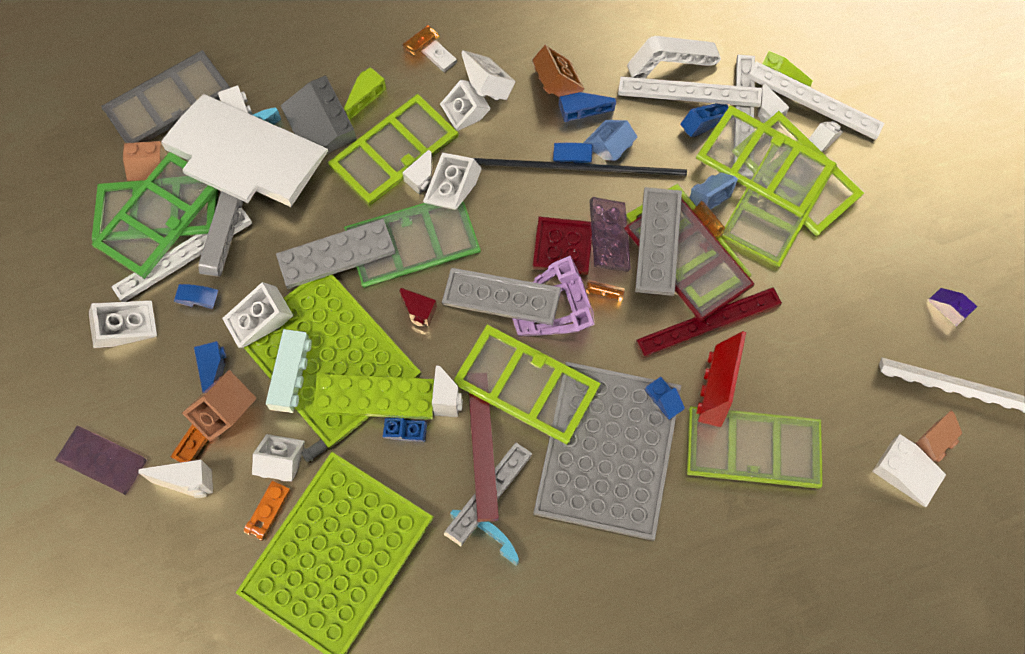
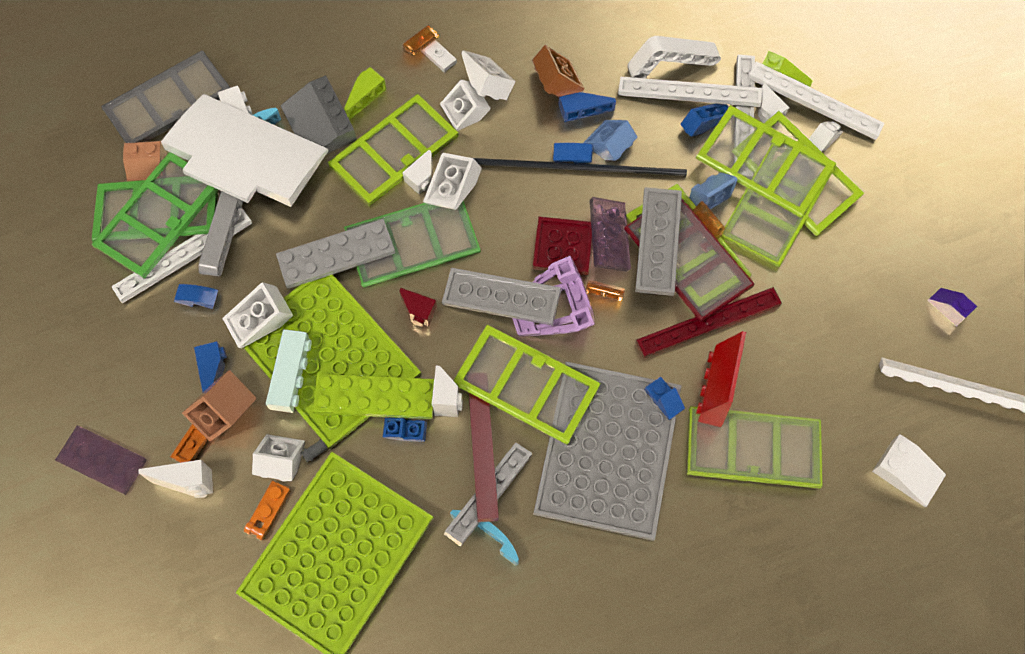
white slope [89,301,157,348] -> none
nougat slope [914,410,962,462] -> none

